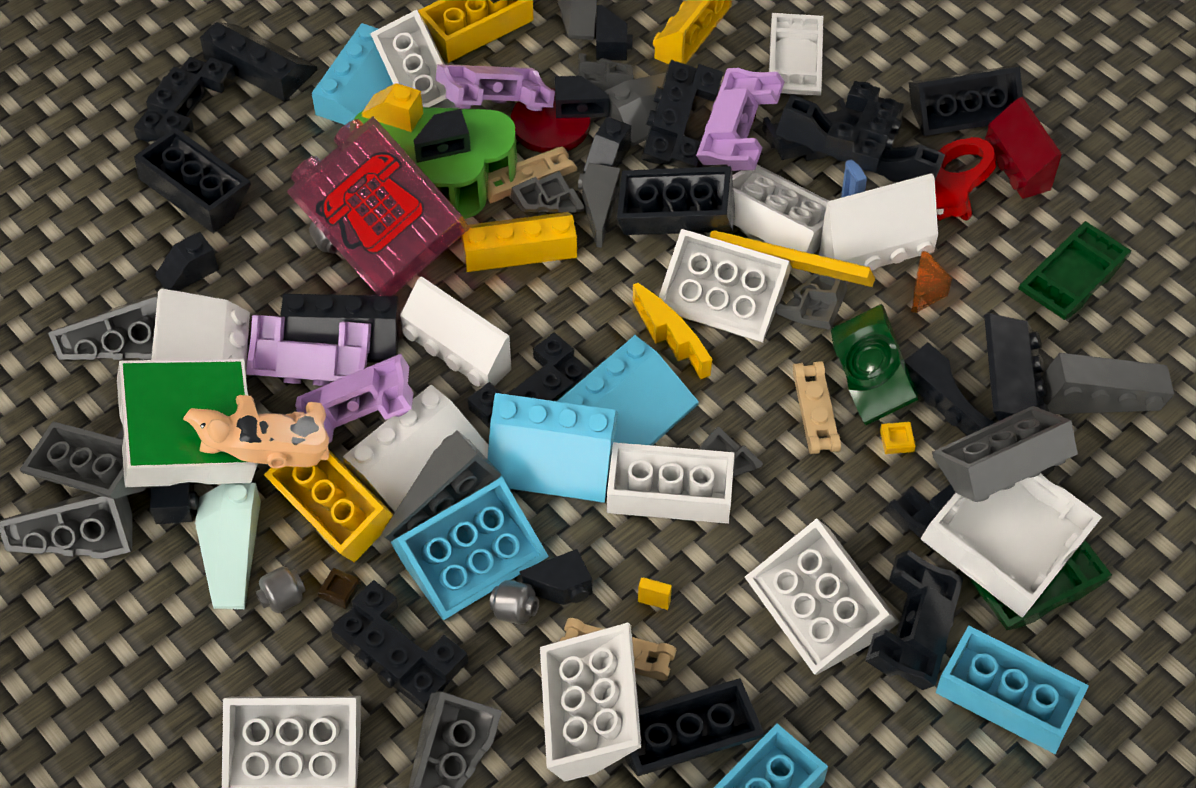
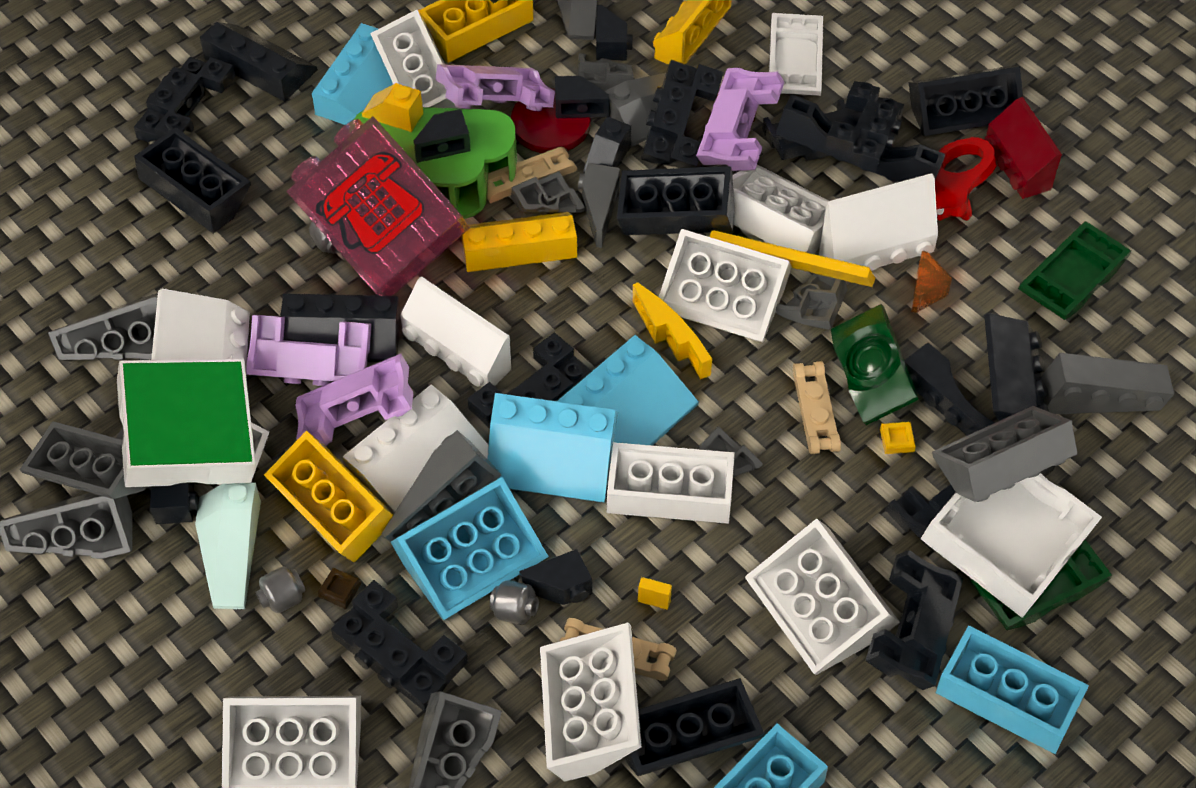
black slope [155,231,219,291] -> none
light nougat animal [183,395,329,468] -> none
medium blue tile [841,159,867,198] -> none

